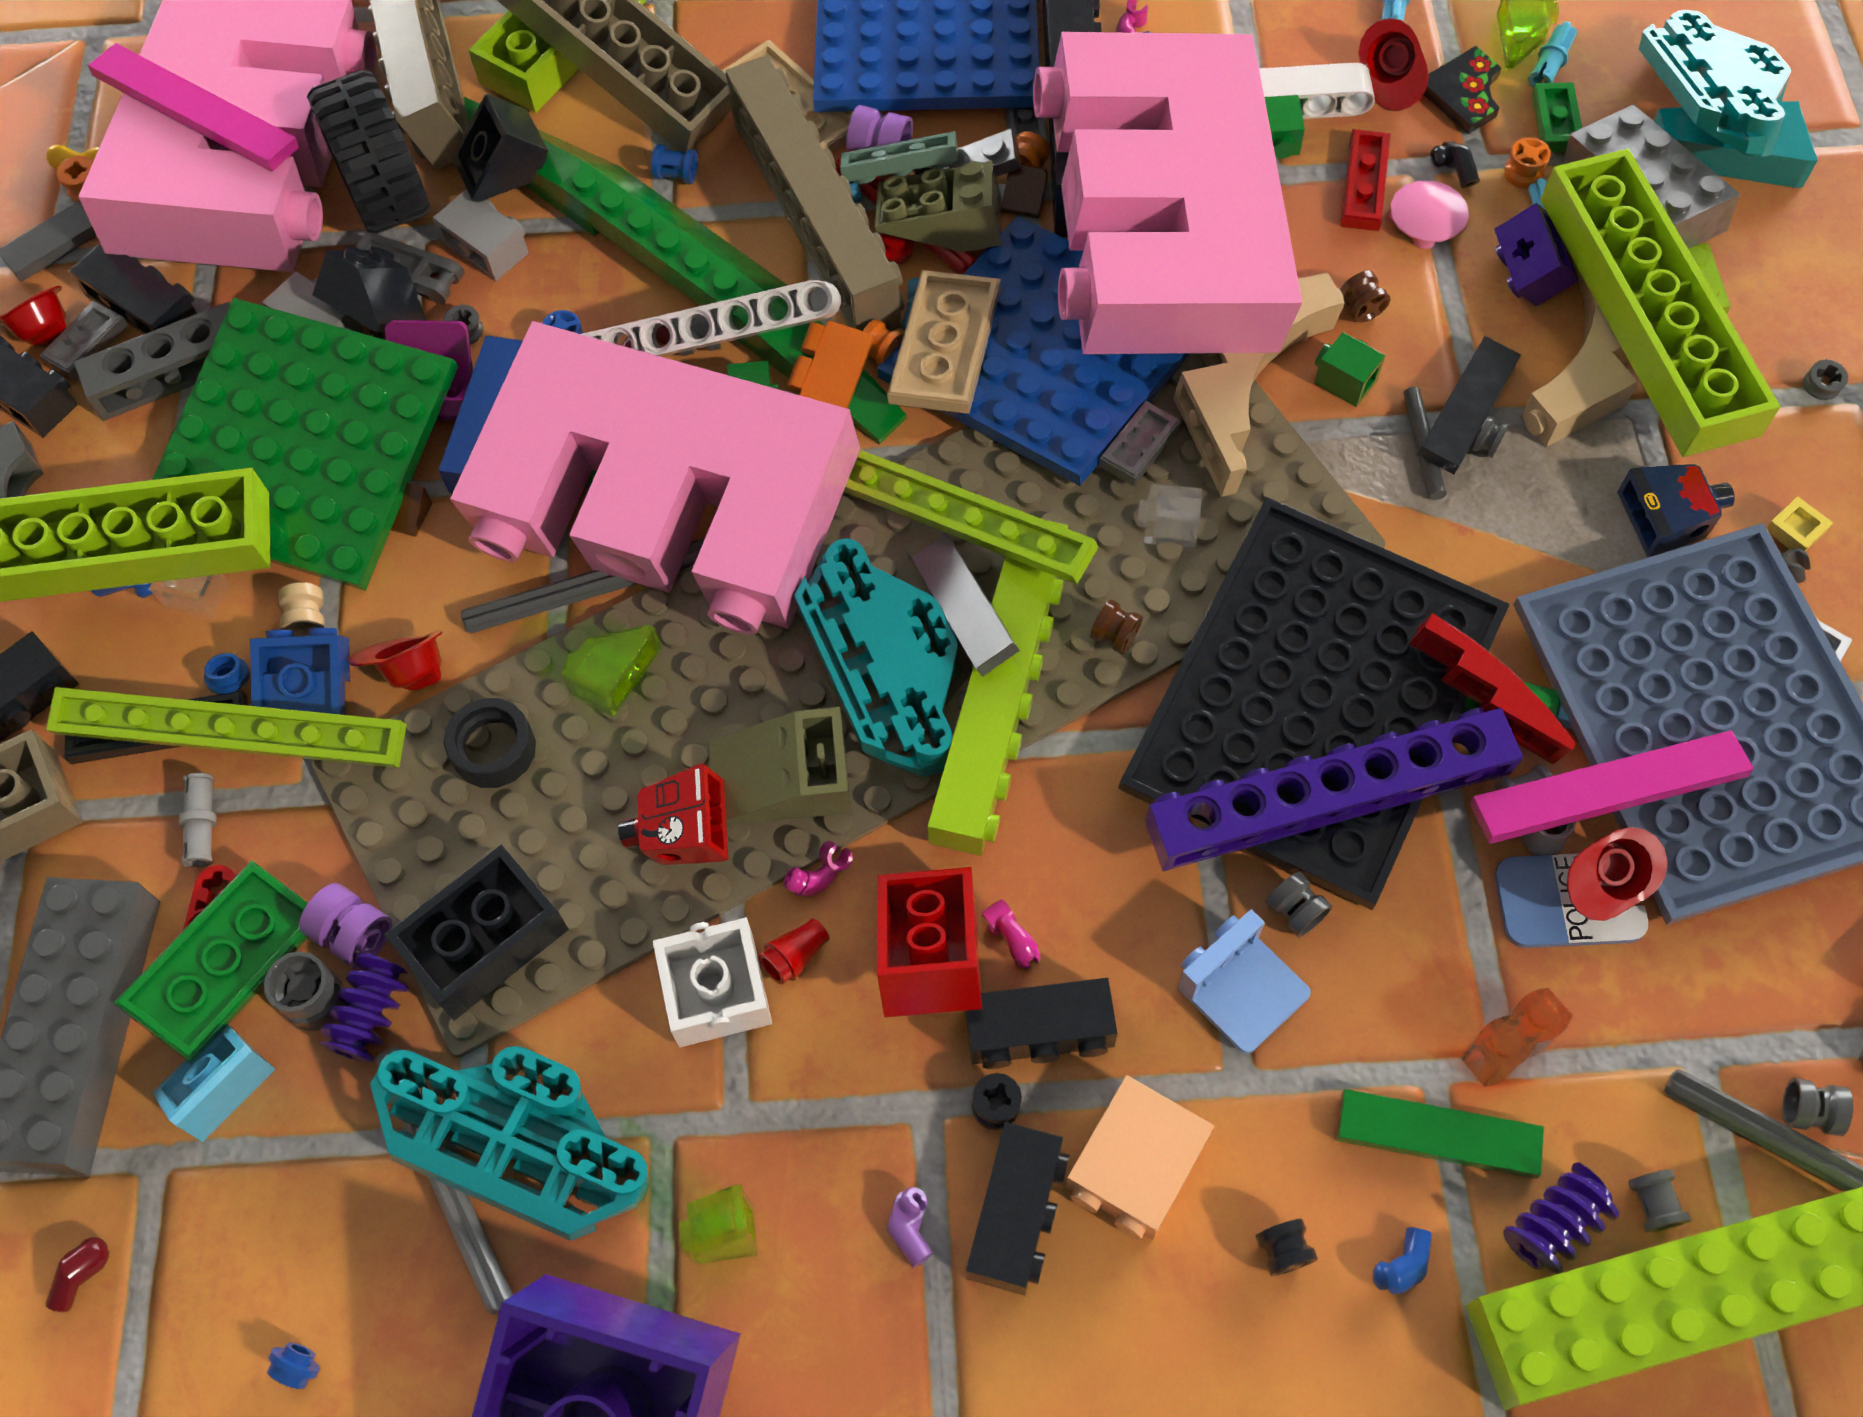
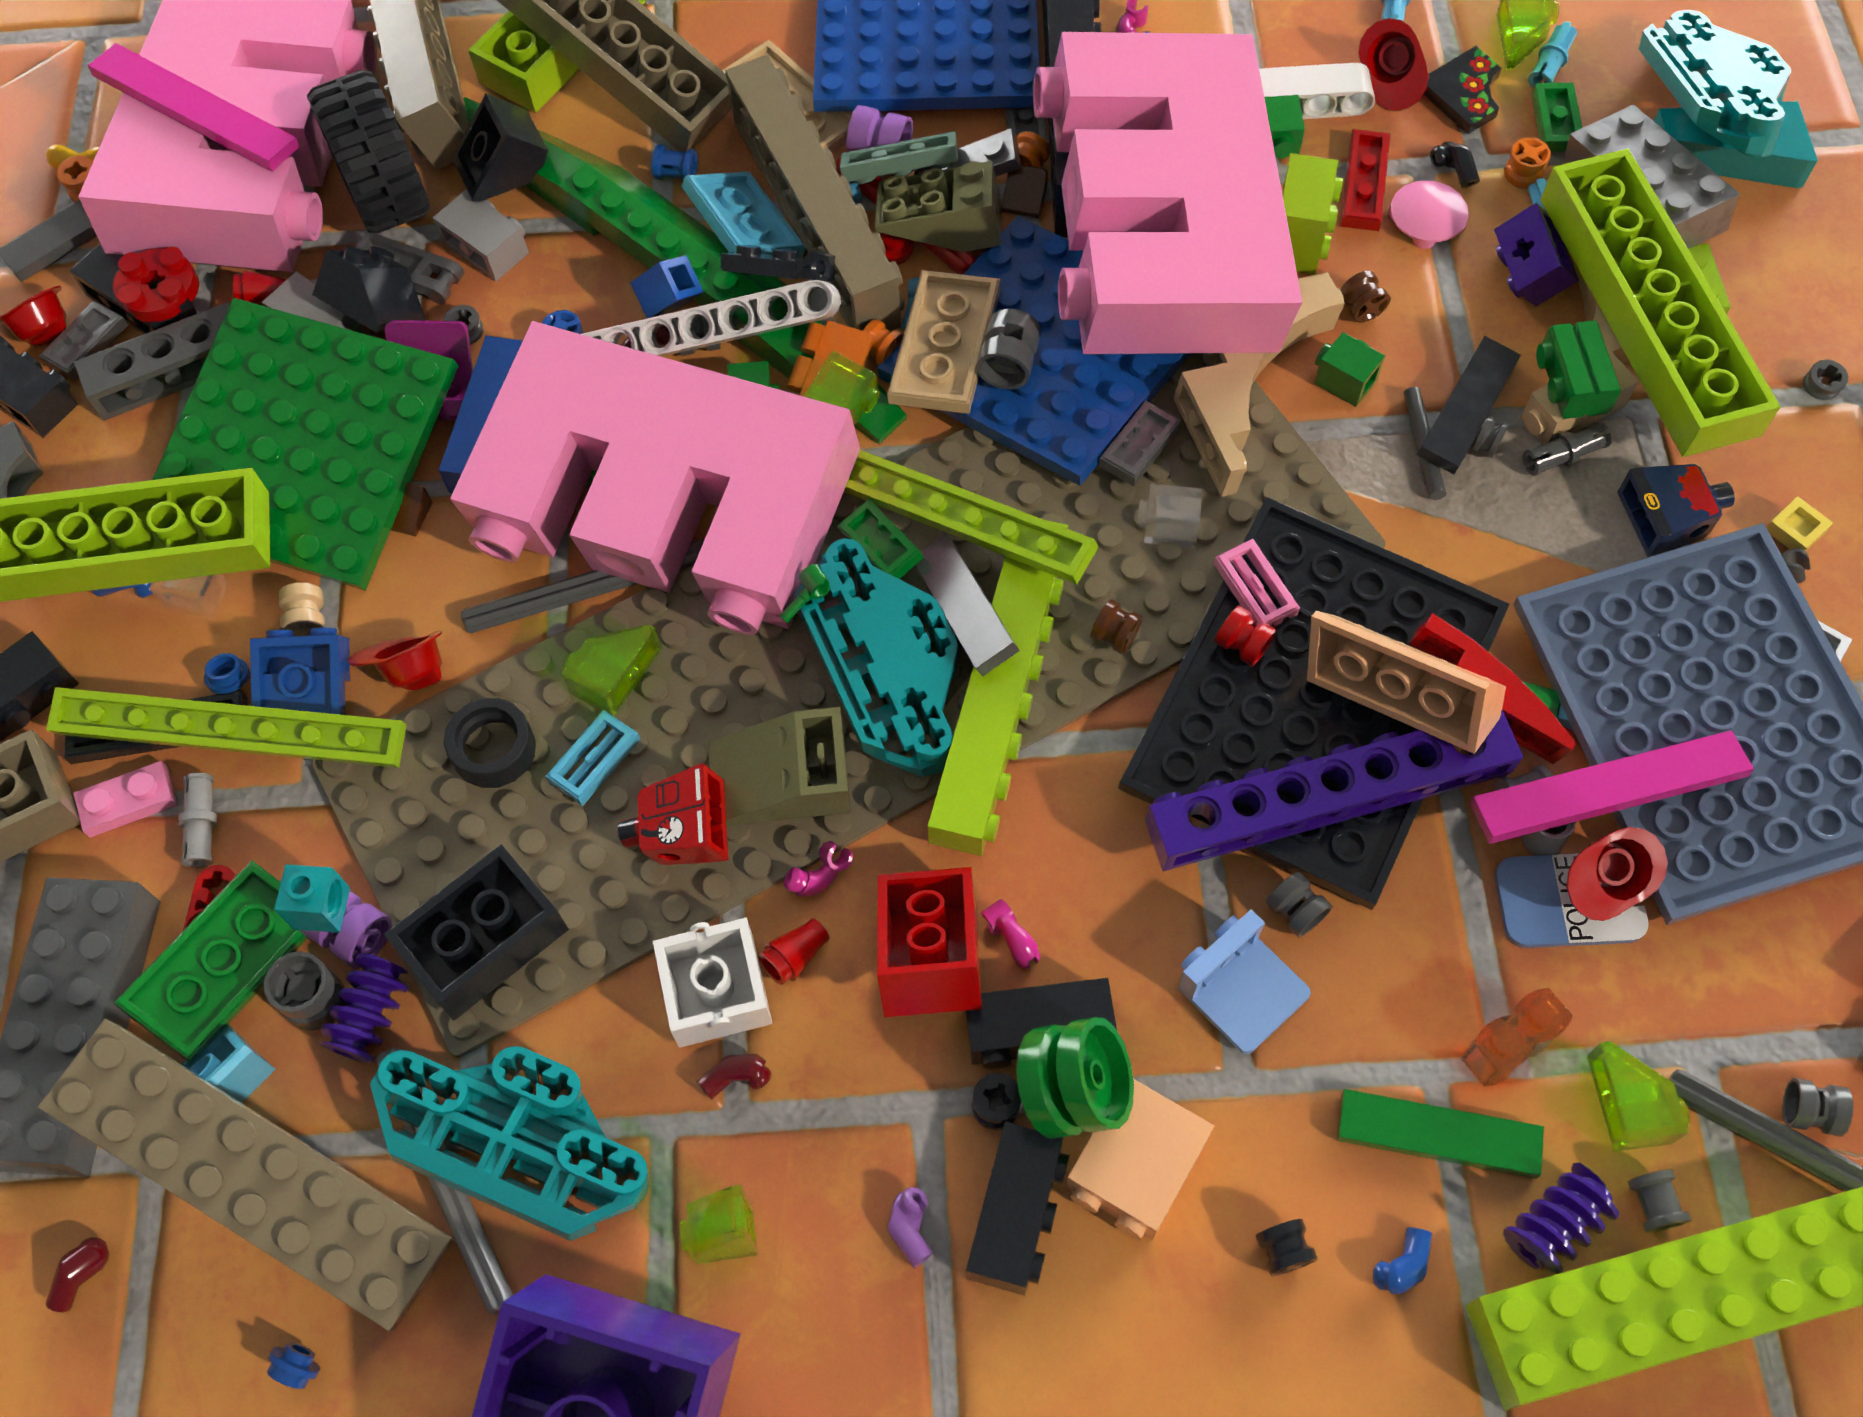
none -> dark tan brick [38,1018,455,1331]
none -> bright pink plate [74,761,178,838]
none -> red plate [113,247,199,322]
none -> red cone [233,270,287,306]
none -> teal brick [274,864,350,933]
none -> medium azure tile [545,710,640,807]
none -> blue brick [630,255,704,318]
none -> medium azure tile [681,172,806,258]
none -> dark red arm [696,1054,771,1100]
none -> black hinge [720,245,836,281]
none -> green hand [779,564,830,623]
none -> clear neon green slope [804,350,880,424]
none -> green plate [837,499,924,579]
none -> dark grey wheel [977,309,1041,390]
none -> green wheel [1016,1017,1134,1138]
none -> bright pink tile [1213,539,1300,626]
none -> red wheel [1214,605,1277,667]
none -> lime brick [1282,153,1343,275]
none -> light nougat slope [1307,611,1506,754]
none -> dark grey pin [1523,422,1612,476]
none -> green brick [1536,320,1622,419]
none -> clear neon green slope [1587,1041,1689,1152]

